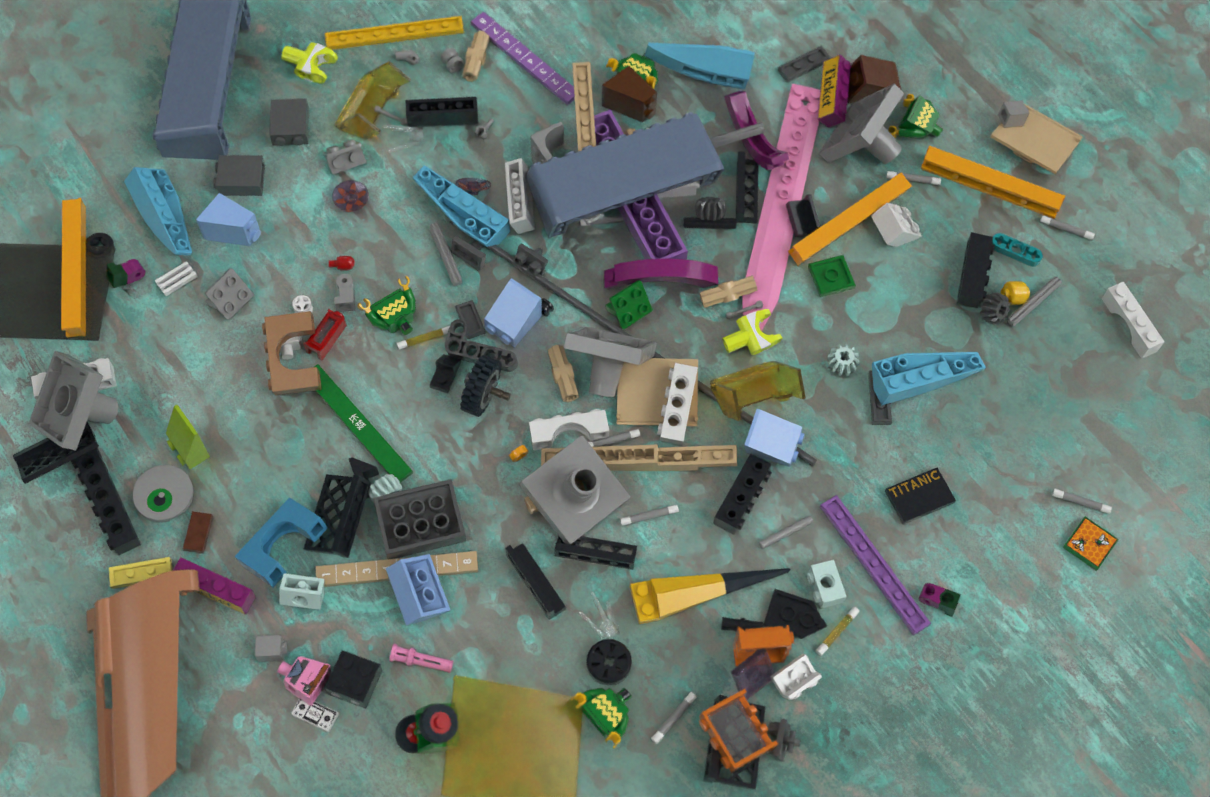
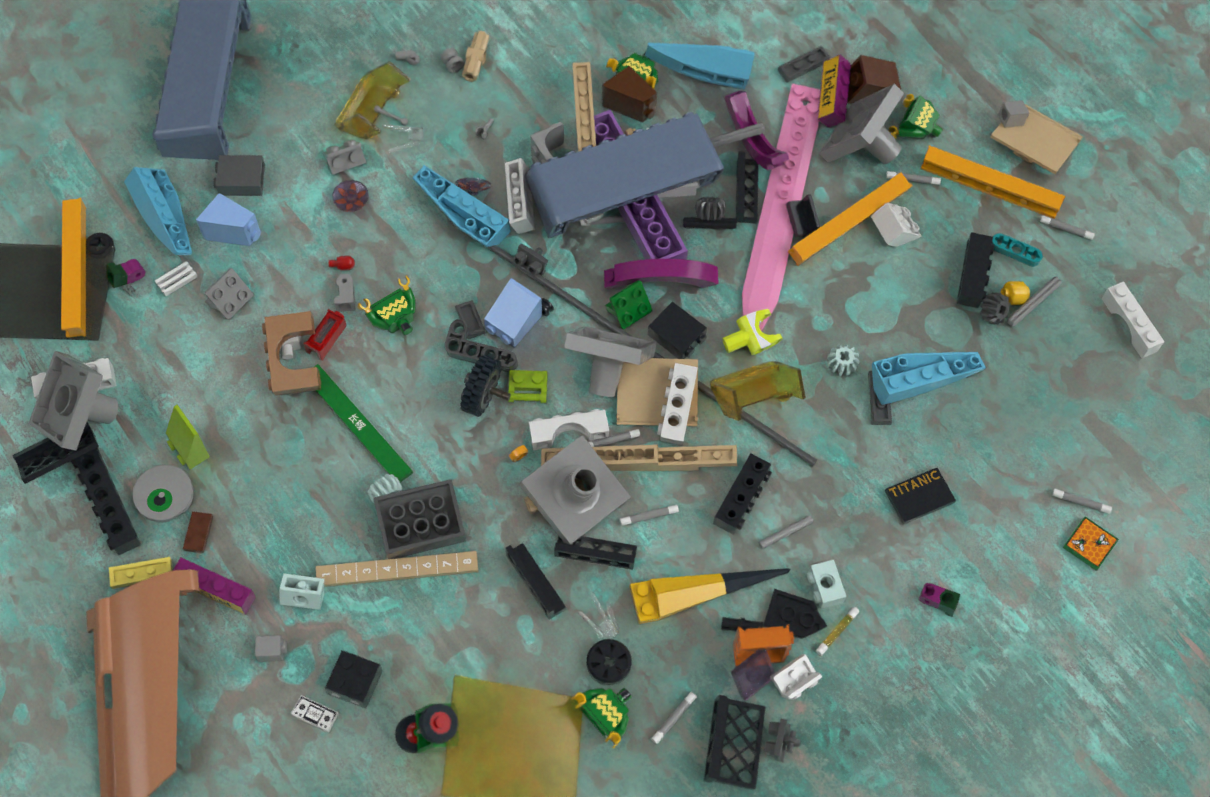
dark azure arch [234,497,328,587] -> none
dark grey brick [270,98,309,146] -> none
bright pink torso [278,656,332,706] -> none
neon yellow connector [281,42,338,83] -> none
white wheel [292,295,313,313] -> none
black fence [304,474,371,558] -> none
yellow tile [325,16,464,50] -> none
black slope [348,457,379,499] -> none
light blue slope [386,554,450,625] -> none
bright pink pin [389,643,453,673] -> none
clear yellow bar [397,326,450,350] -> none
black brick [405,97,478,127] -> none
light grey axle [429,223,462,286] -> none
black slope [430,354,461,394] -> none
dark grey tile [451,236,486,271] -> none
medium lavender tile [471,11,575,106] -> none
tan piece [548,345,579,402] -> none
tan piece [699,276,757,308] -> none
window [699,689,778,773] -> none
light grey hinge [726,301,763,319] -> none
light blue slope [744,409,805,467] -> none
green tile [808,255,856,298] -> none
medium lavender tile [820,495,931,636] -> none
none -> lime plate [508,370,548,403]
none -> black brick [647,301,707,359]

